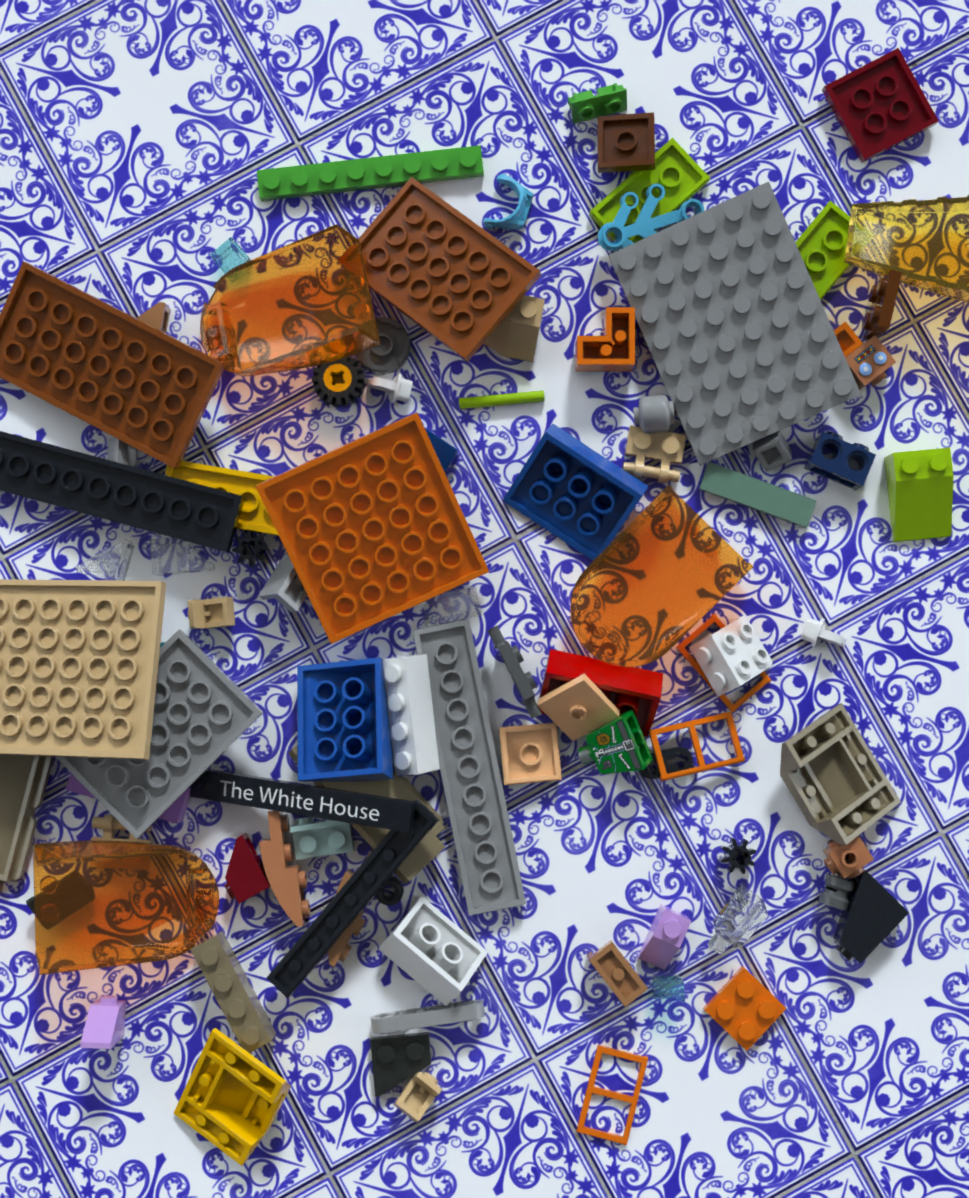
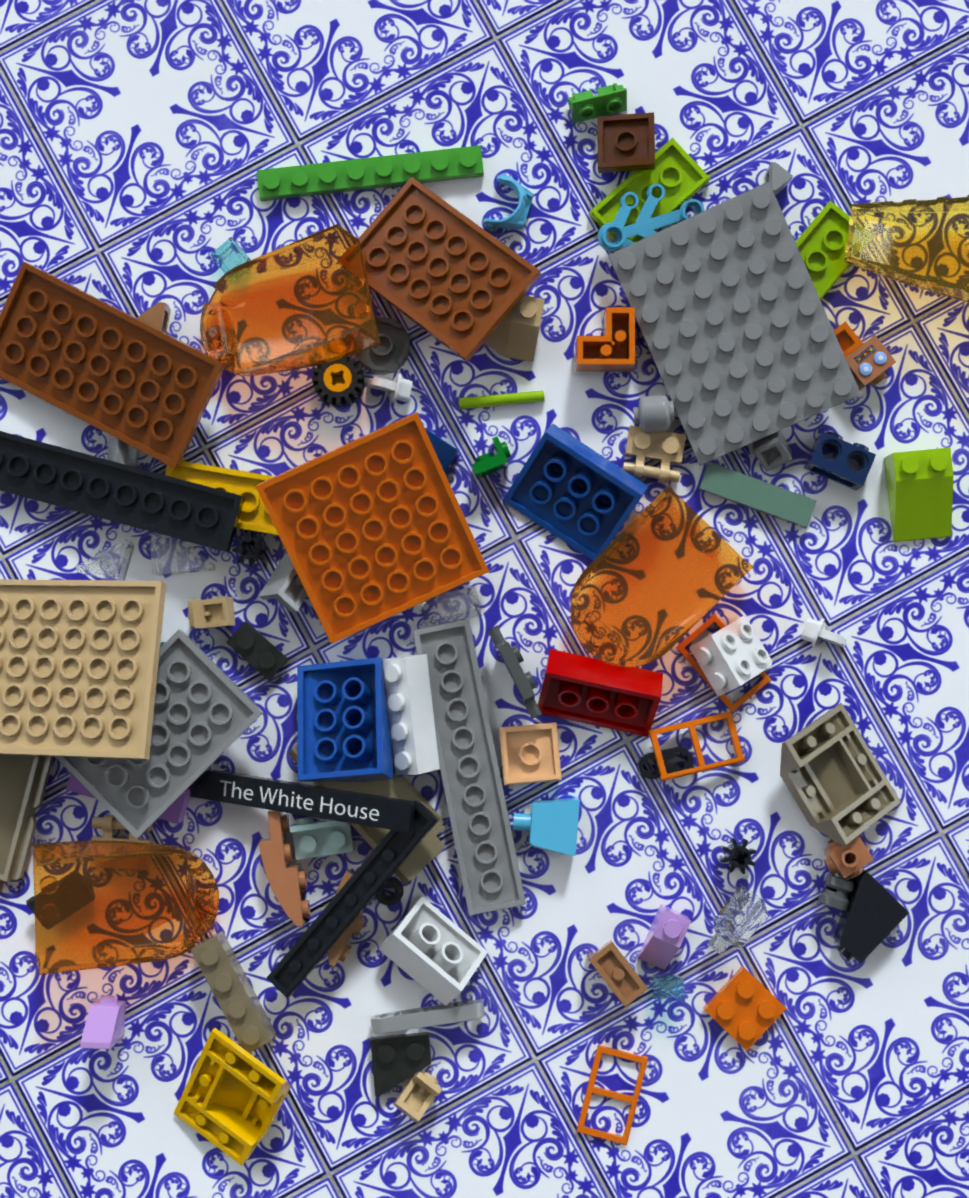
dark red slope [225,832,270,903] -> none
light nougat plate [537,673,620,741] -> none
green torso [578,709,653,774] -> none
dark red plate [822,48,939,163] -> none
reddish brown plate [862,270,902,340] -> none
none -> pearl dark grey plate [226,621,289,681]
none -> green bracket [472,436,511,479]
none -> medium azure torso [513,798,580,856]
none -> light grey slope [765,162,793,196]

